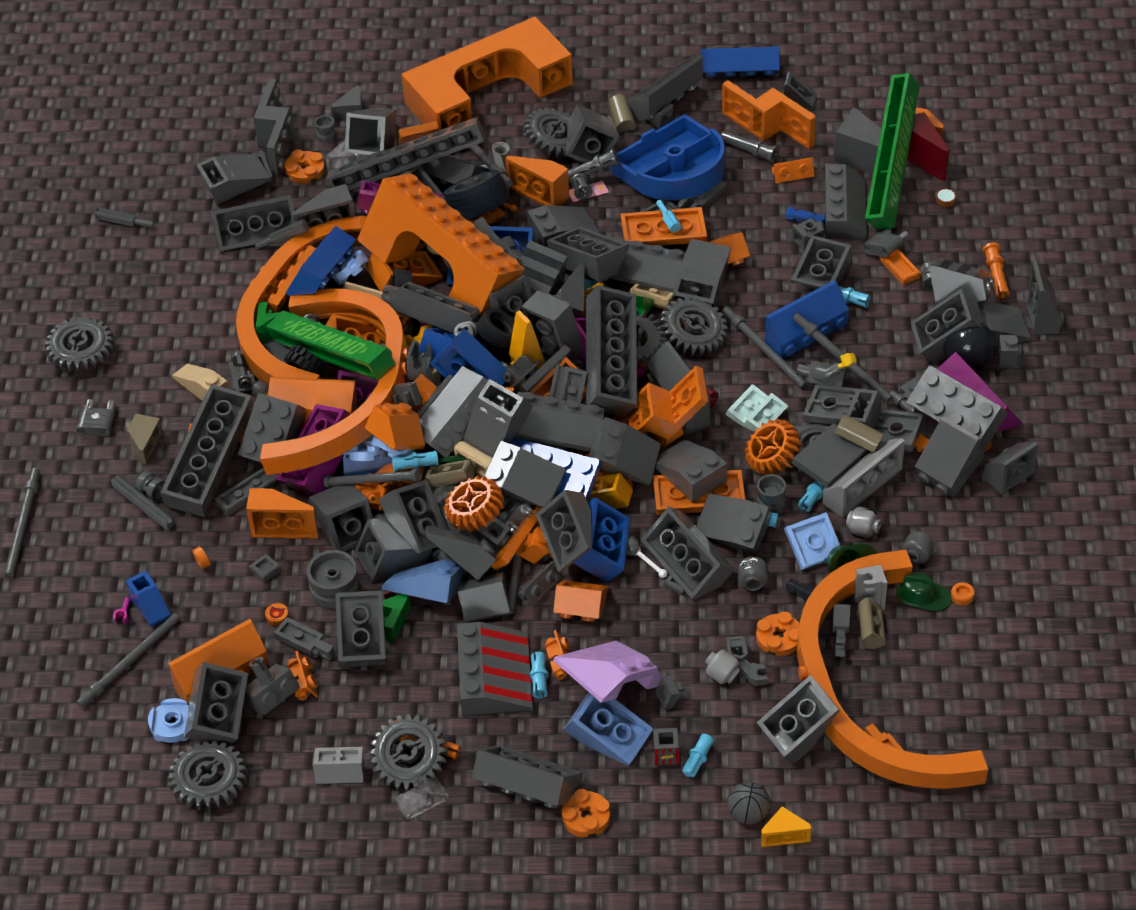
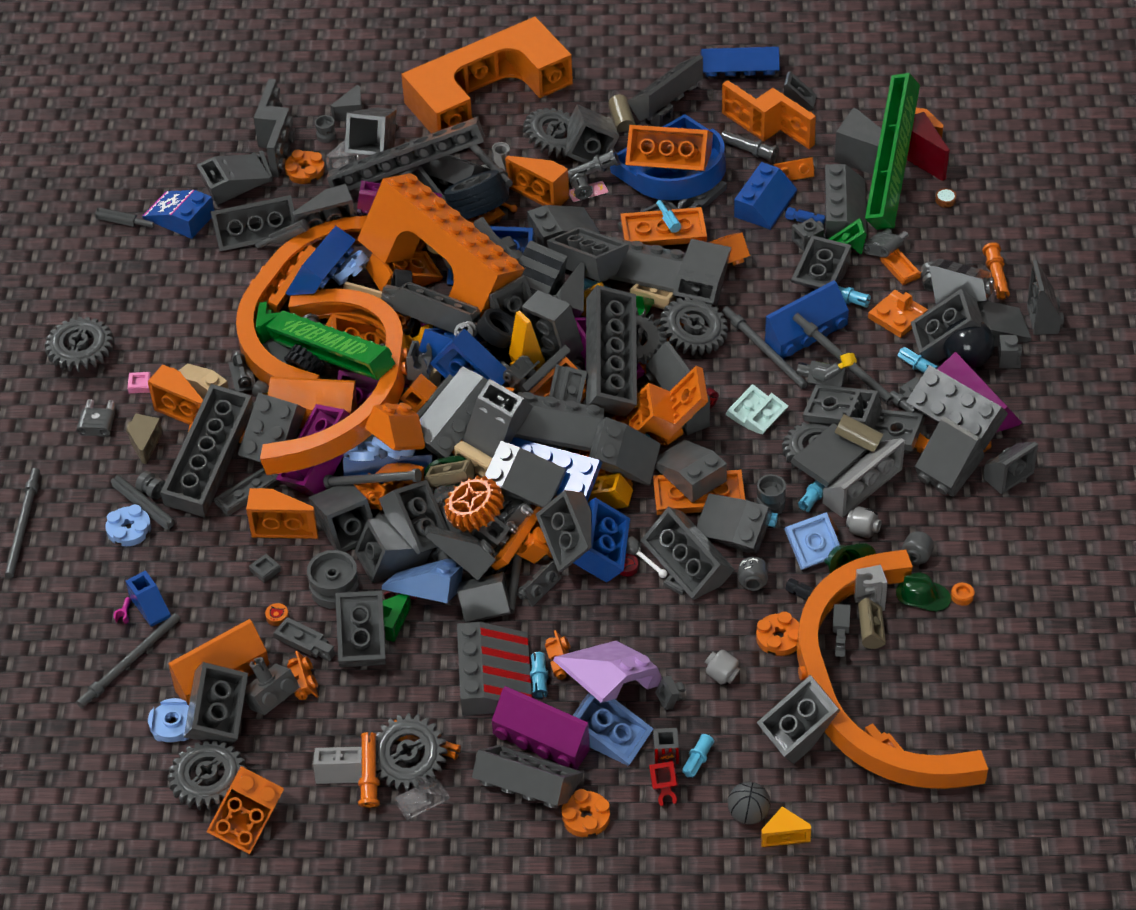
orange tile [192,546,211,569] -> none
medium azure pin [392,451,438,472] -> none
dark grey tile [393,382,422,406] -> none
orange slope [396,121,439,146] -> none
orange slope [553,580,608,621] -> none
dark grey piece [726,636,768,686] -> none
orange gear [744,418,802,475] -> none
none -> light blue plate [105,504,151,547]
none -> bright pink tile [127,372,151,393]
none -> blue slope [142,190,214,239]
none -> orange slope [148,364,203,425]
none -> orange slope [206,766,284,854]
none -> orange pin [358,732,380,808]
none -> magenta slope [492,686,590,770]
none -> dark red tile [620,554,638,577]
none -> orange slope [625,125,713,171]
none -> red brick [649,761,679,806]
none -> blue slope [734,162,797,230]
none -> green slope [829,218,867,255]
none -> orange hinge [868,290,928,338]
none -> medium azure axle [898,347,939,373]

